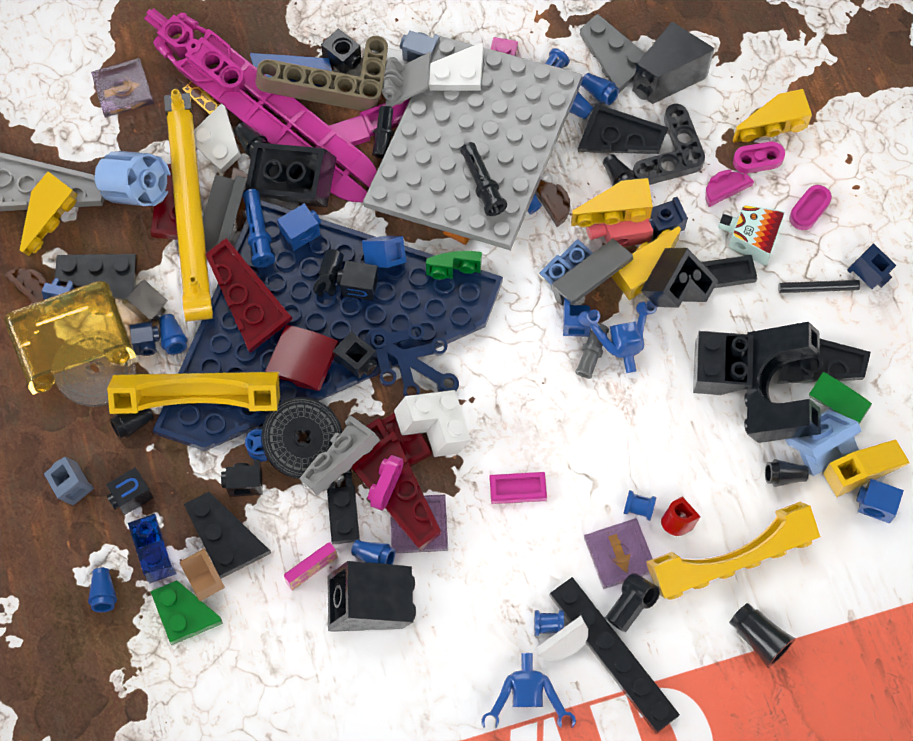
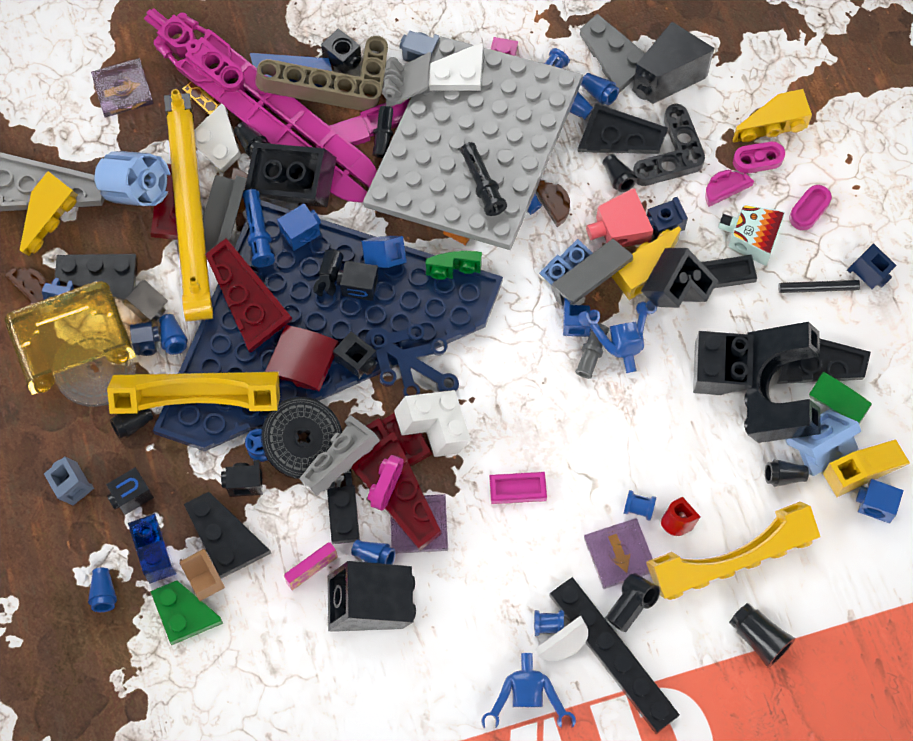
yellow slope [571,178,653,227] -> none

